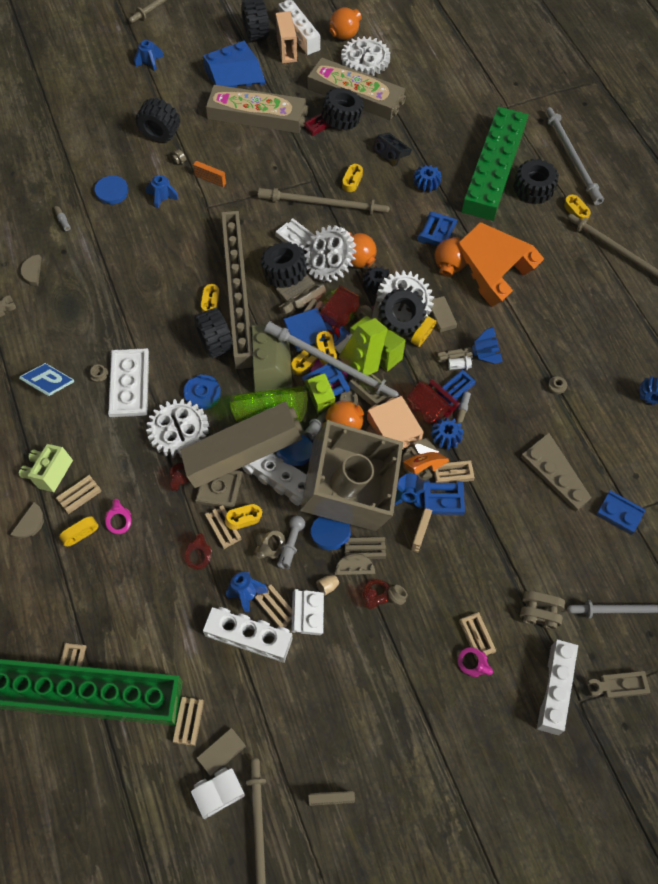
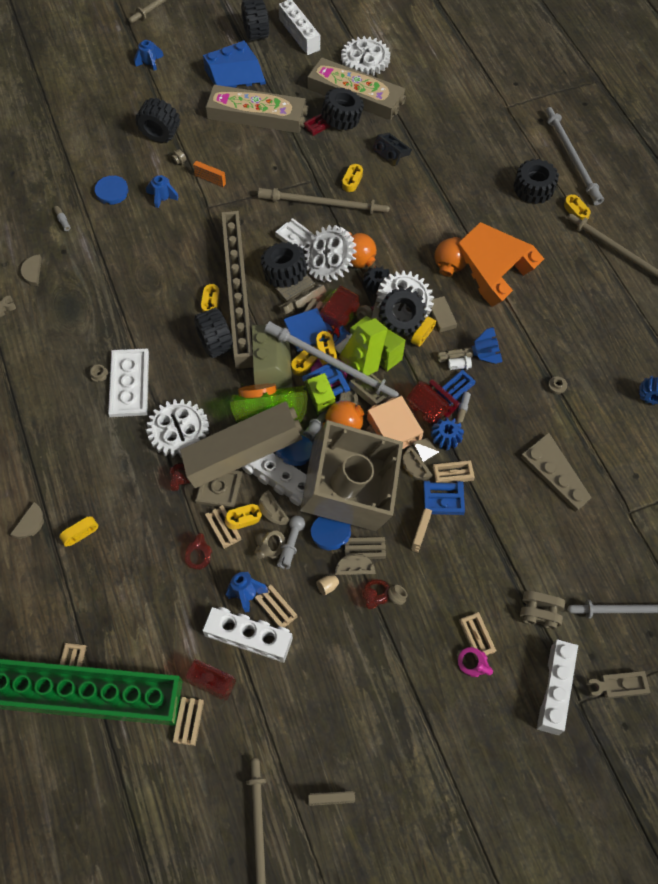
piece [19,363,74,396] -> none
yellowish green brick [19,444,73,492] -> none
tan tile [56,475,101,514] -> none
dark pink piece [105,498,131,534] -> none
blue tile [183,375,221,410] -> none
white brick [191,767,245,819] -> none
dark tan tile [197,728,246,777] -> none
light nougat brick [276,11,297,63] -> none
white plate [292,589,324,635] -> none
orange brick [329,7,362,40] -> none
blue brick [395,473,427,509] -> none
orange slope [404,452,449,475] -> none
blue gear [414,164,441,192] -> none
blue plate [417,212,457,246] -> none
green brick [462,107,529,221] -> none
blue plate [596,490,646,535] -> none
none -> clear red brick [186,658,236,701]
none -> orange tile [238,383,277,398]
none -> dark tan tile [259,490,290,525]

